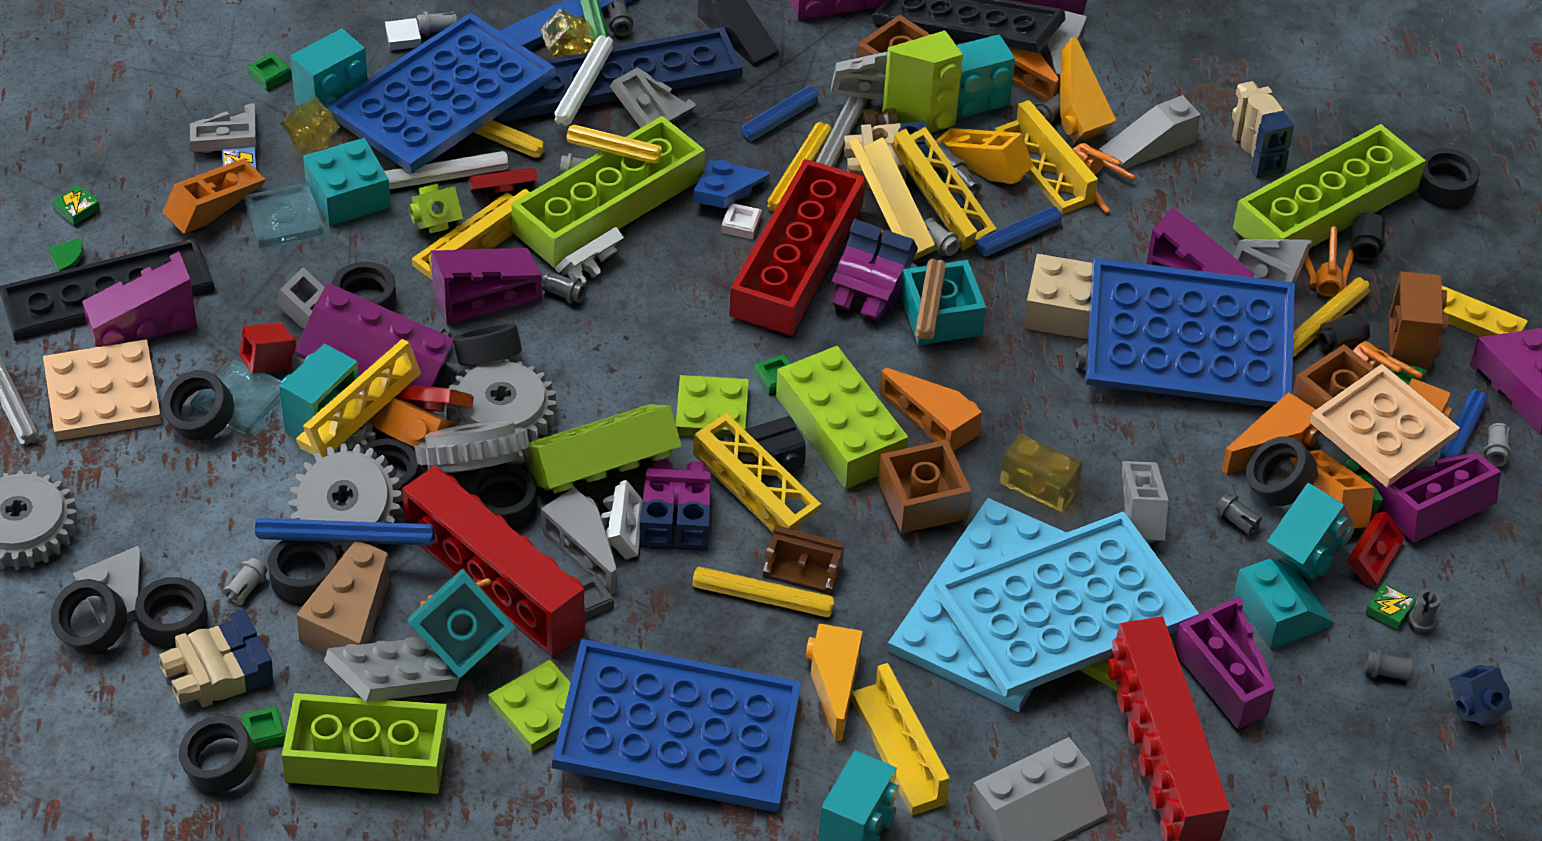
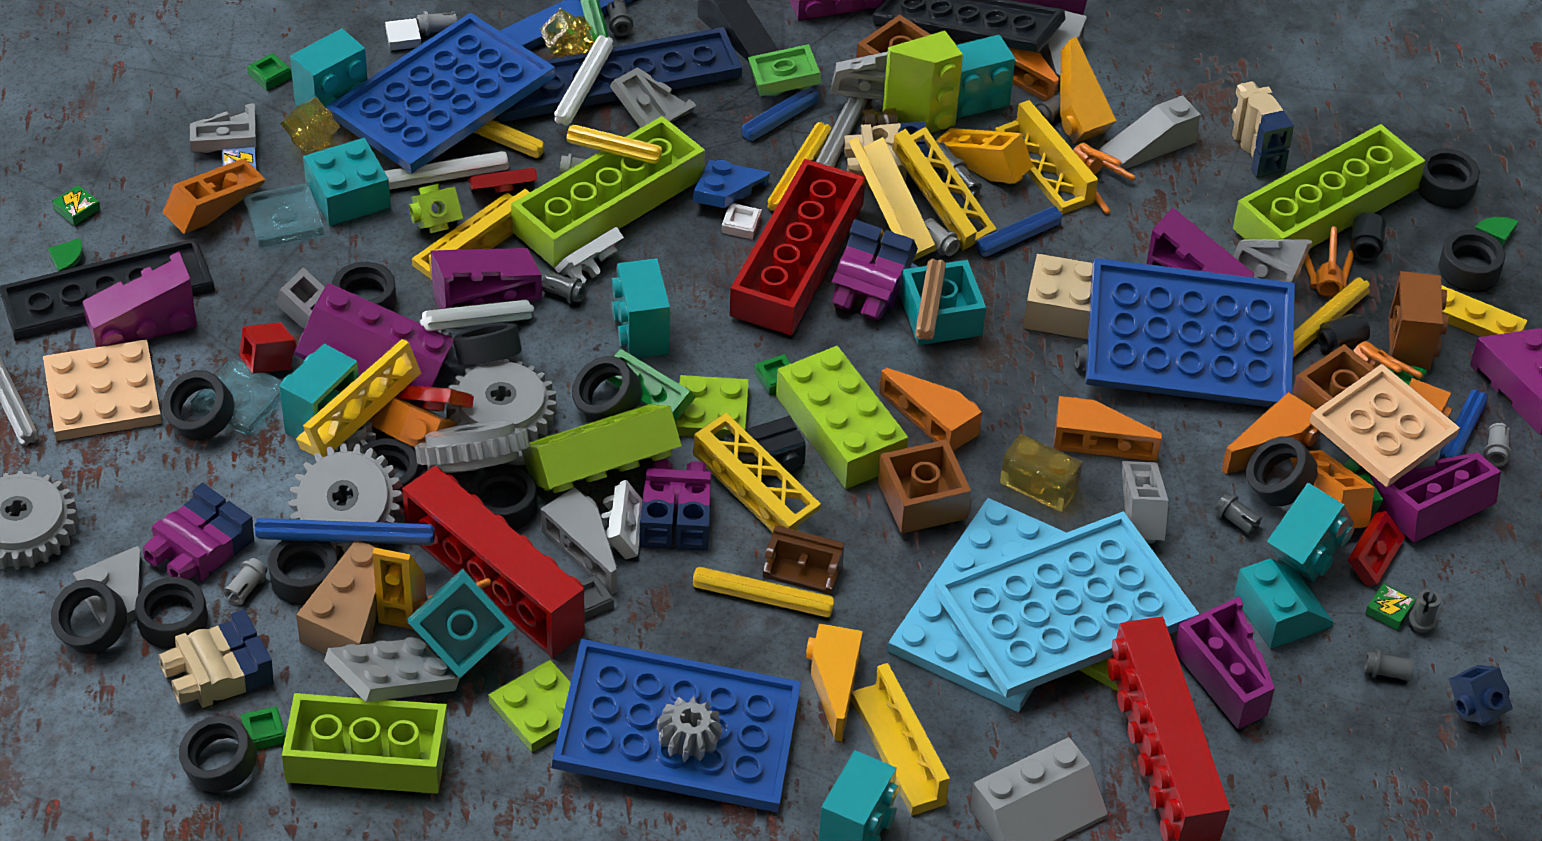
none -> magenta hips [142,483,254,582]
none -> light orange slope [372,548,426,630]
none -> white axle [420,300,534,331]
none -> black tyre [572,356,642,422]
none -> green plate [605,348,696,422]
none -> teal brick [611,258,670,358]
none -> light grey gear [656,696,722,763]
none -> bright green plate [748,44,822,97]
none -> orange slope [1053,396,1162,462]
none -> black tyre [1438,229,1506,291]
none -> green tile [1474,217,1518,247]

